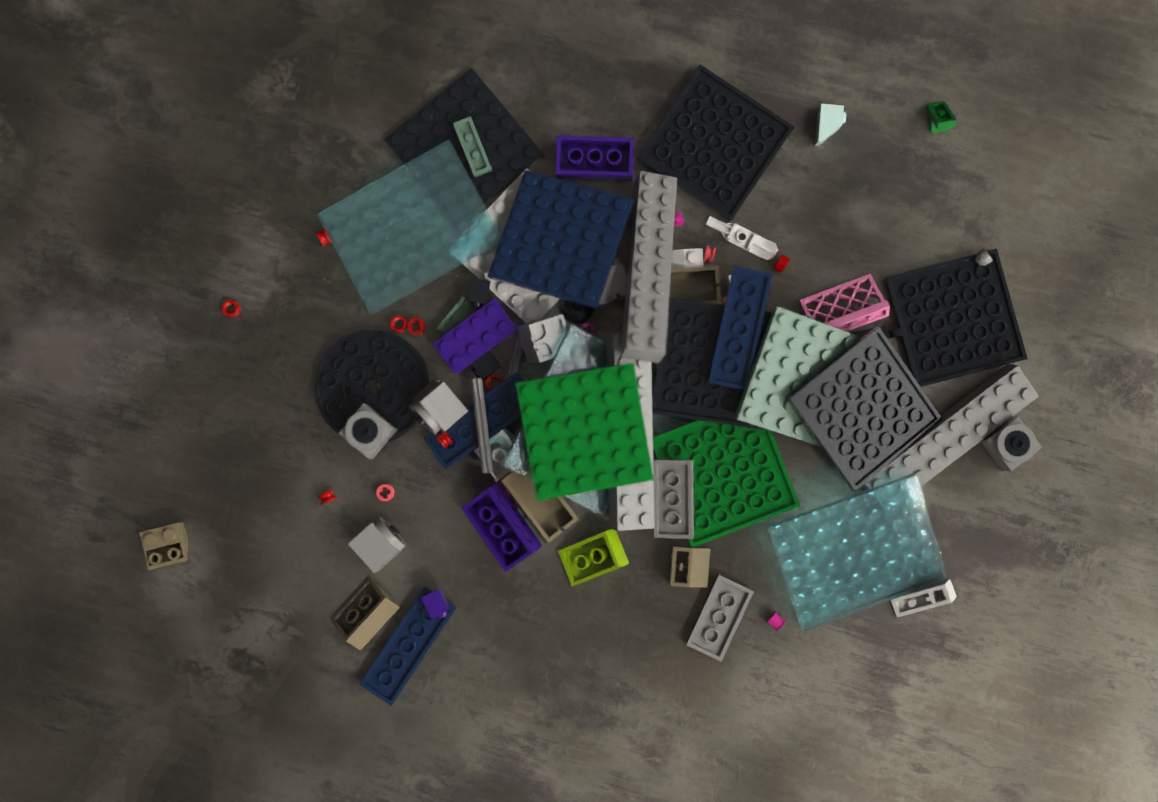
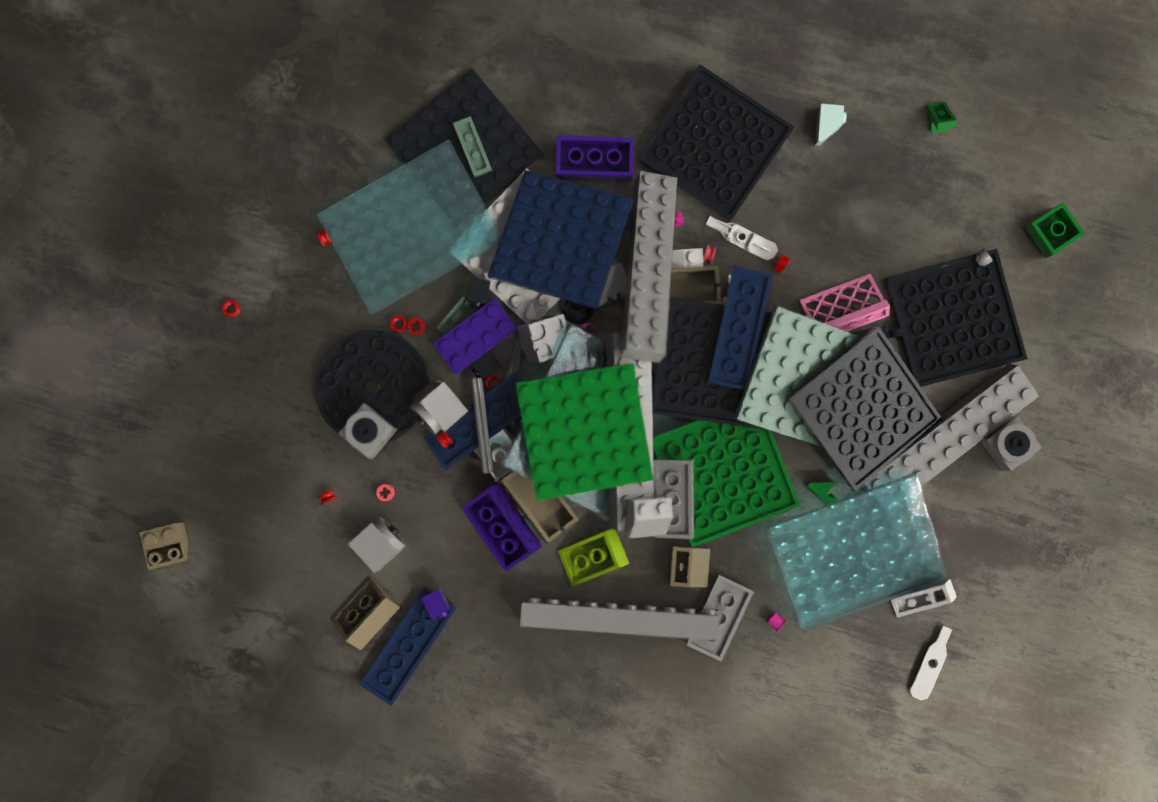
none -> light grey brick [520,597,719,640]
none -> light grey slope [626,496,672,538]
none -> green slope [805,482,841,512]
none -> white piece [910,626,952,701]
none -> green brick [1025,202,1085,258]

